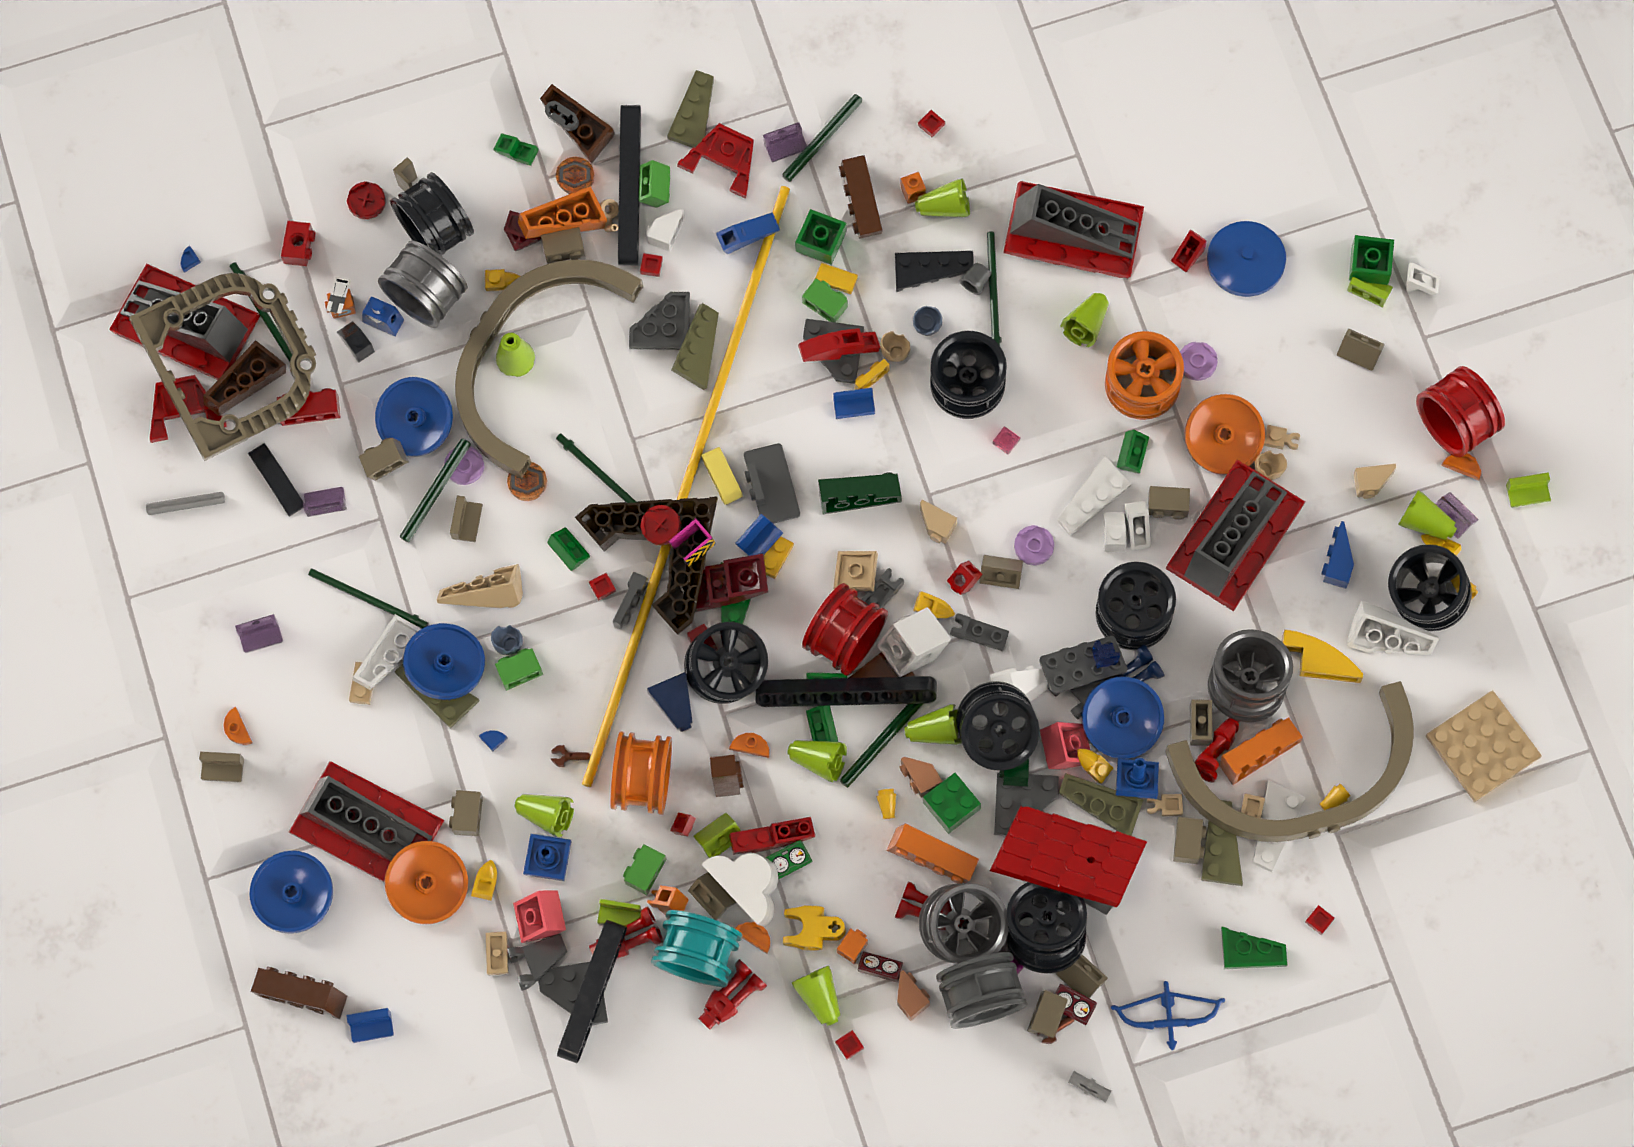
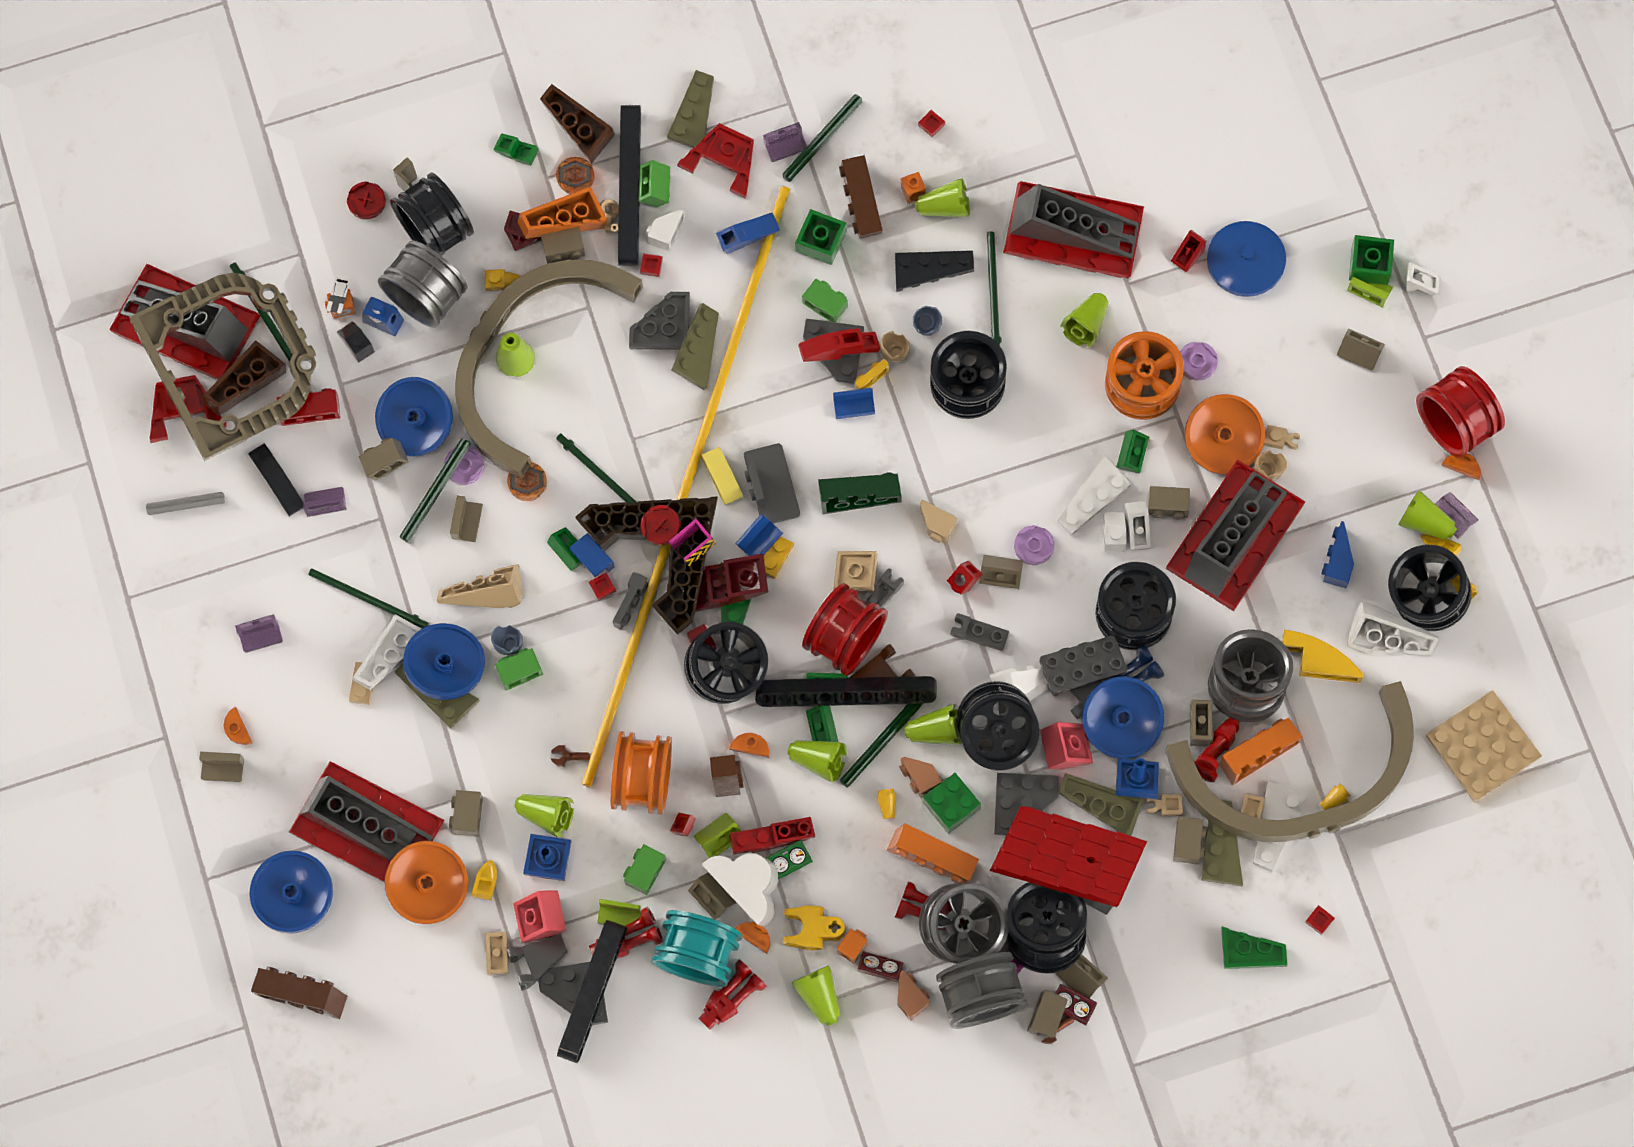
blue tile [180,245,201,273] -> none
red brick [281,221,315,266] -> none
blue panel [346,1008,394,1043] -> none
blue tile [479,730,508,752] -> none
dark grey beam [545,101,579,131] -> none
dark blue slope [646,672,693,732] -> none
orange brick [647,885,689,915] -> none
yellow tile [815,263,858,294] -> none
red plate [835,1030,864,1060] -> none
white brick [877,607,951,677] -> none
yellow plate [913,591,955,618] -> none
dark grey piece [959,263,991,295] -> none
clear pink plate [992,426,1020,455] -> none
dark green brick [999,759,1029,787] -> none
light grey pin [1068,1071,1112,1103] -> none
yellow plate [1077,749,1113,784] -> none
clear blue panel [1092,640,1120,668] -> none
blue piece [1111,981,1225,1050] -> none
tan slope [1354,464,1396,499] -> none
lime panel [1506,472,1551,508] -> none
none -> blue panel [570,533,615,577]

